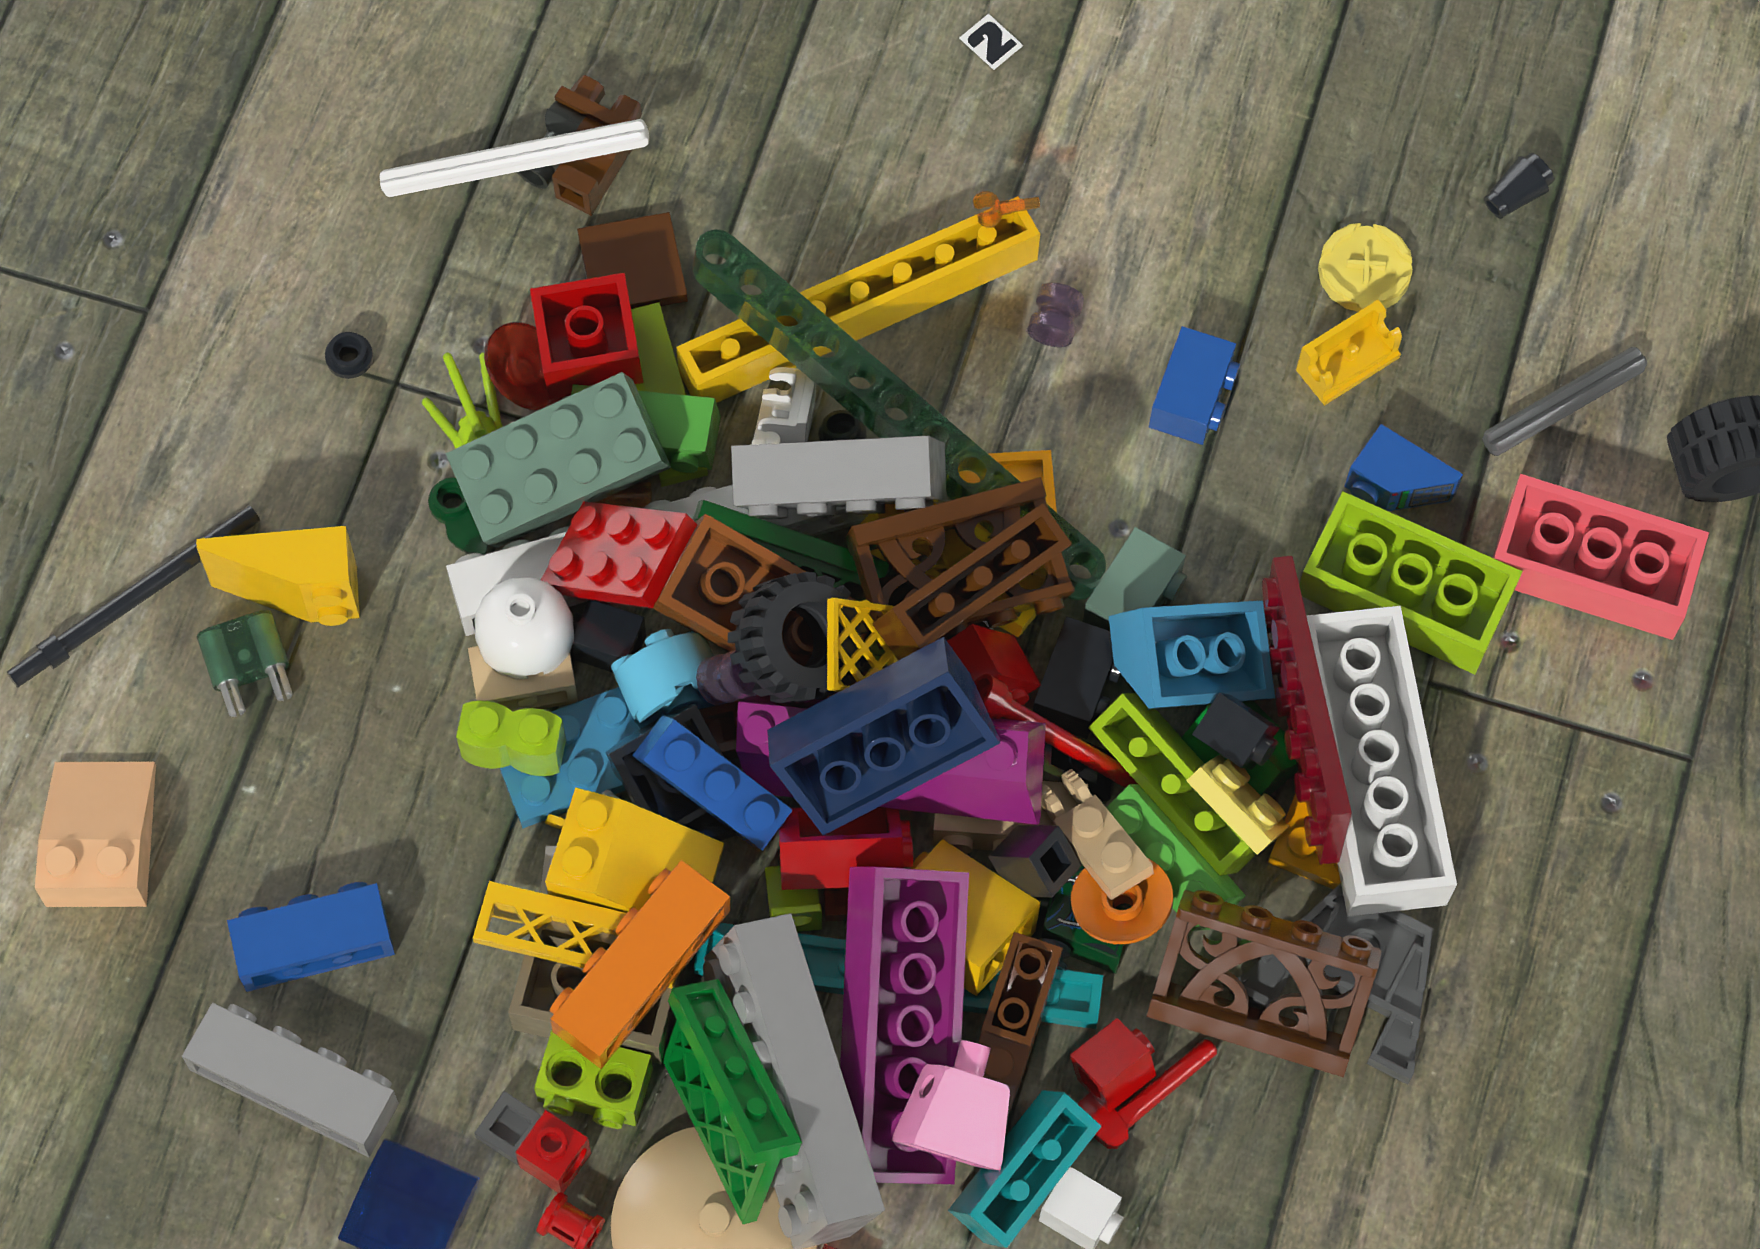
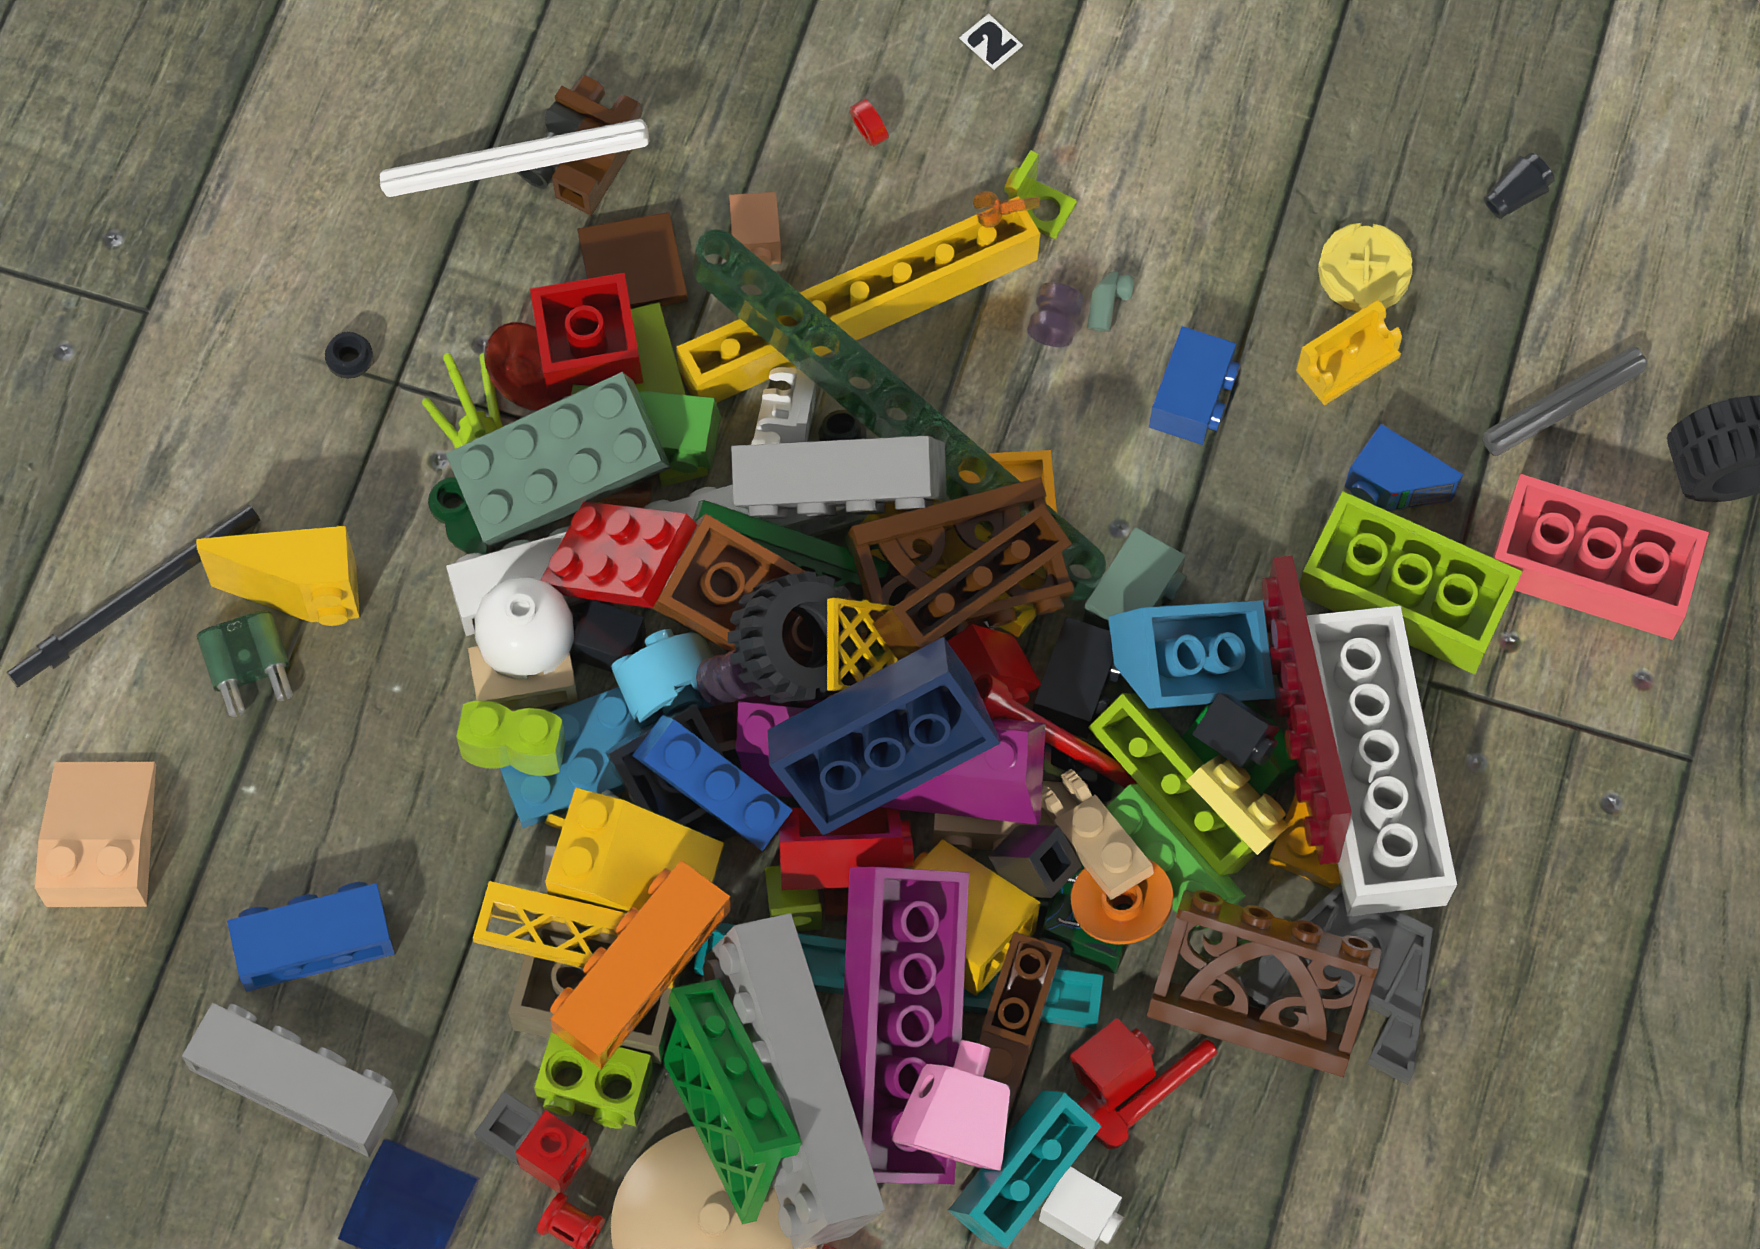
none -> nougat brick [729,192,781,269]
none -> red tile [850,98,889,147]
none -> lime bracket [1004,150,1077,239]
none -> sand green arm [1087,271,1134,332]

